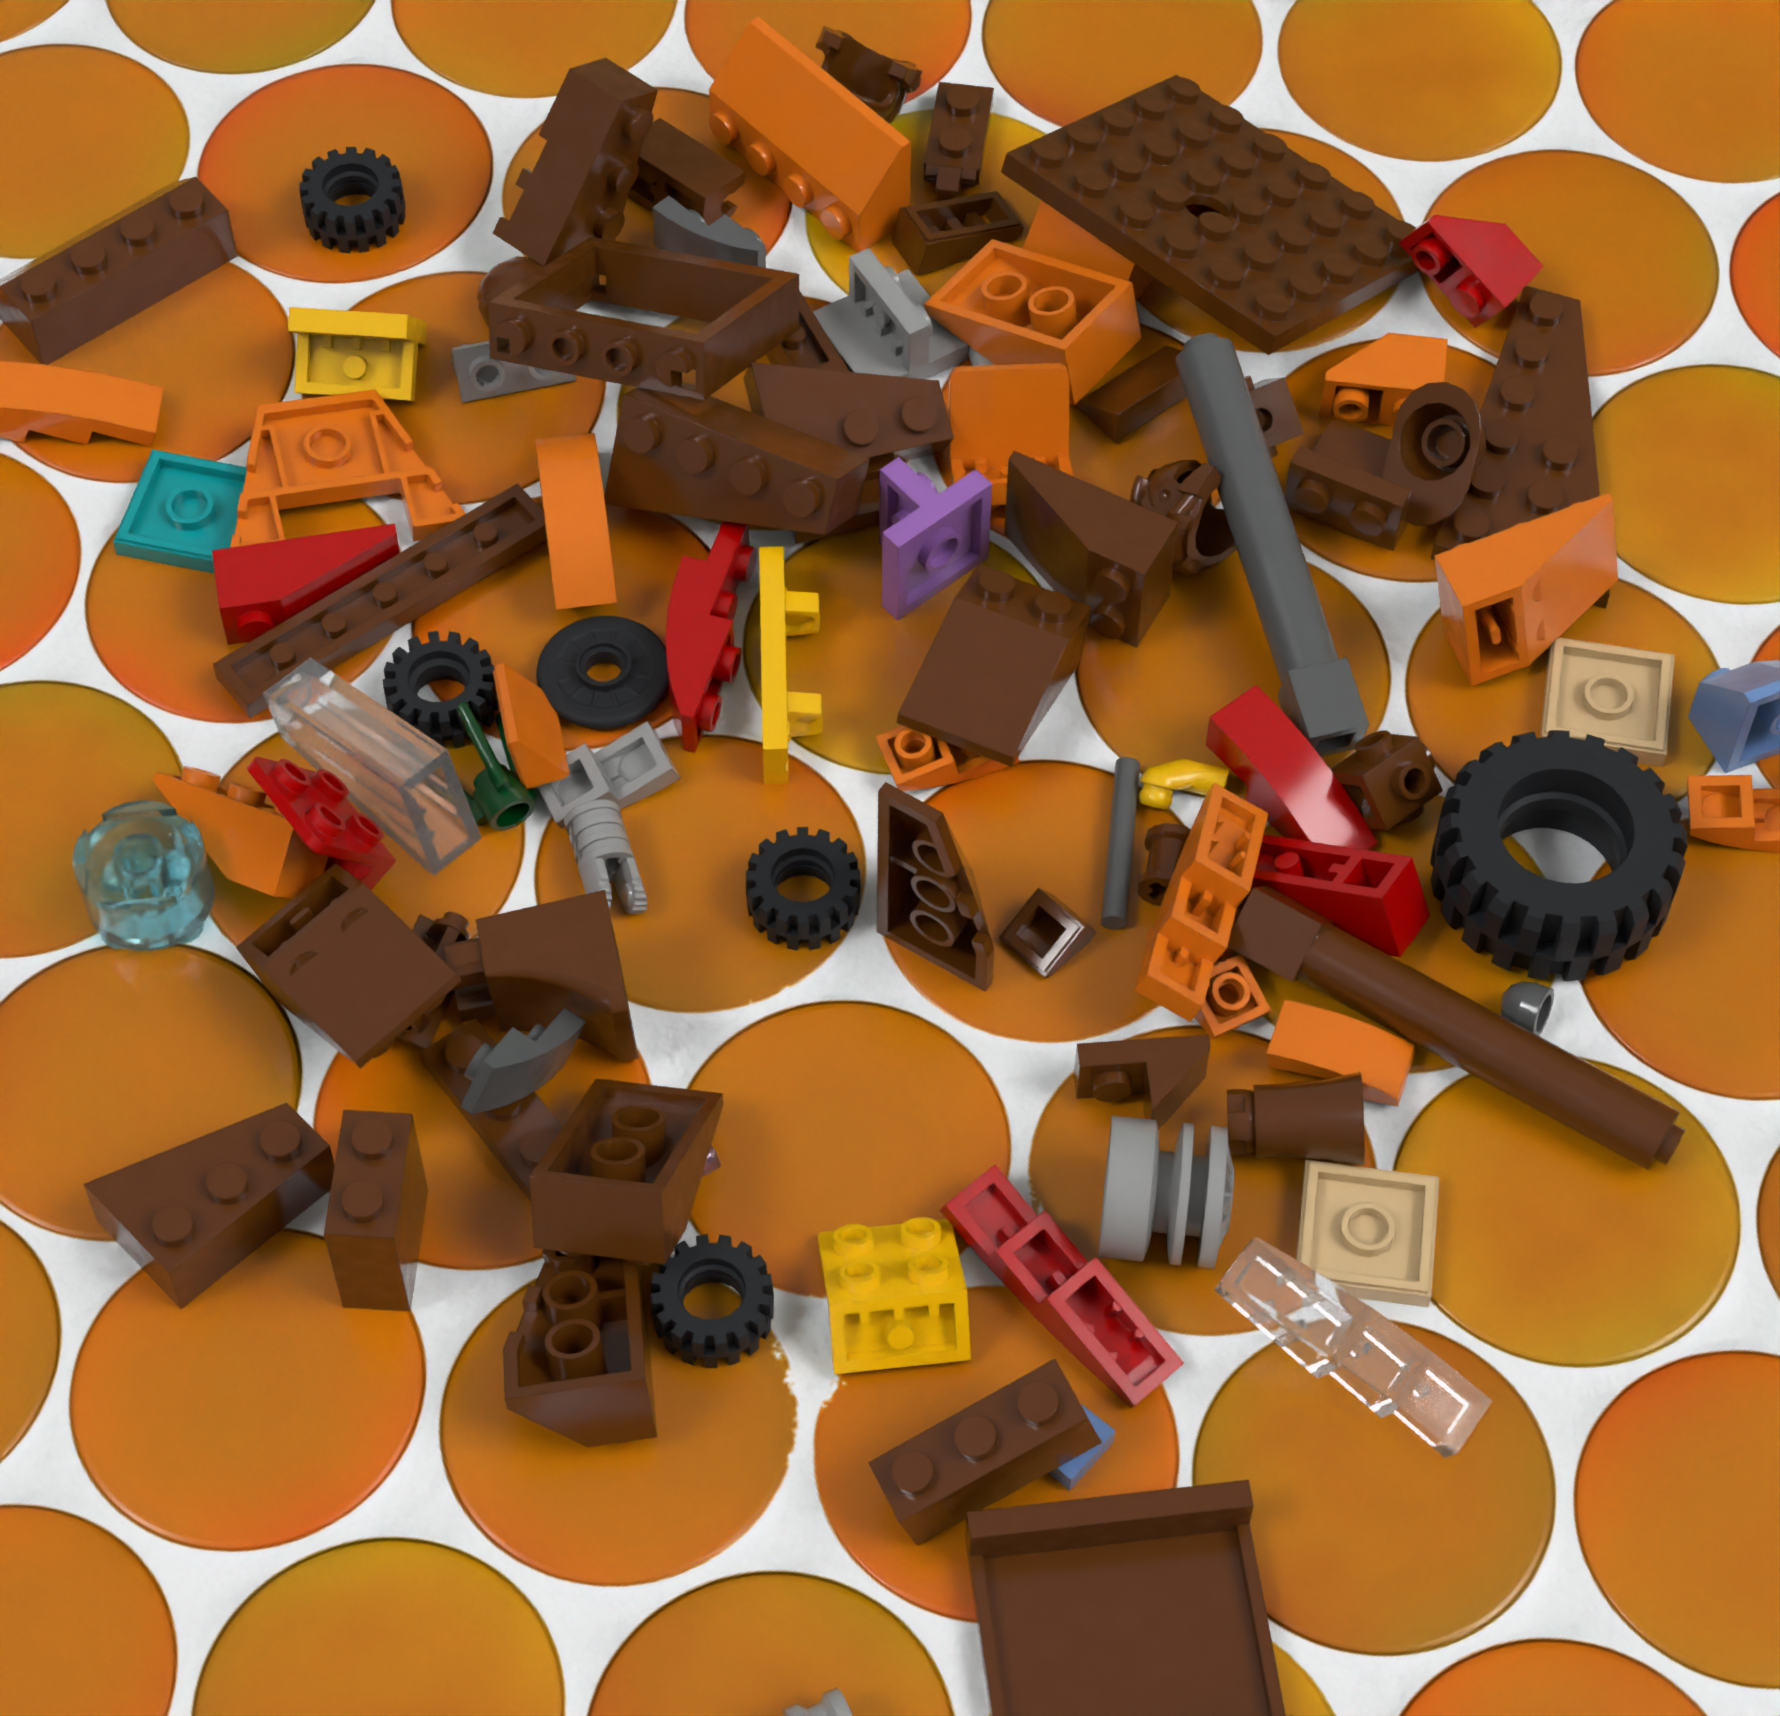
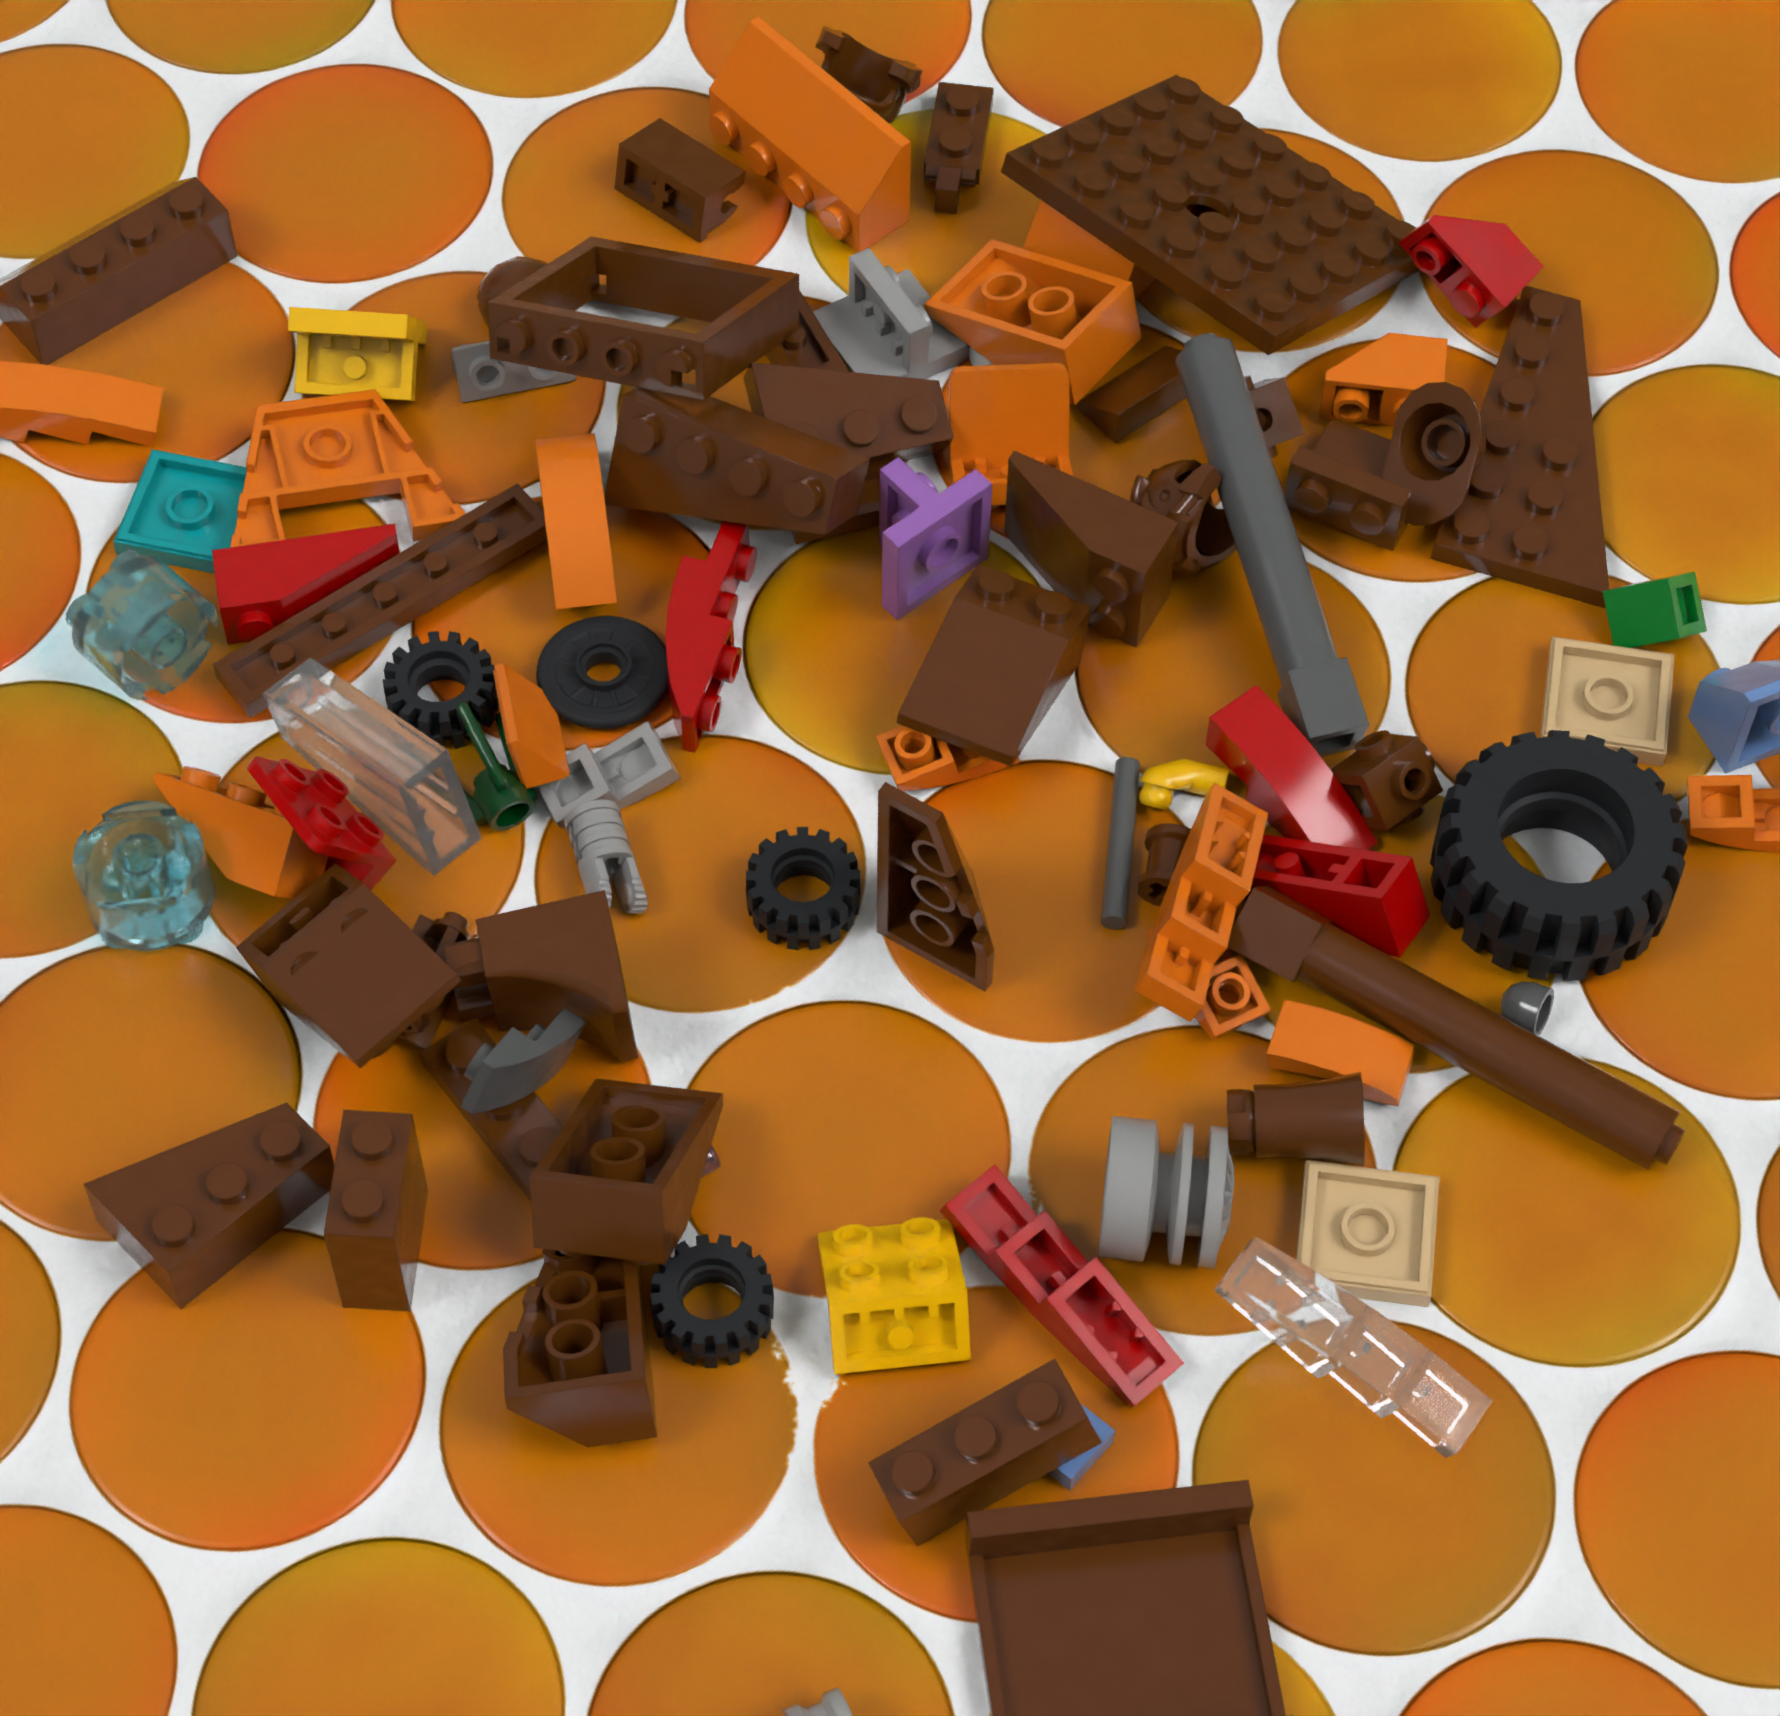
black tyre [299,147,405,253] -> none
reddish brown wedge [493,58,658,267] -> none
dark grey slope [652,196,766,268] -> none
yellow hinge [759,546,823,784] -> none
reddish brown slope [892,191,1024,275] -> none
reddish brown slope [999,888,1097,978] -> none
reddish brown slope [1074,1034,1210,1130] -> none
orange slope [1434,493,1618,686] -> none
none -> clear light blue brick [65,550,218,700]
none -> green panel [1602,571,1707,648]

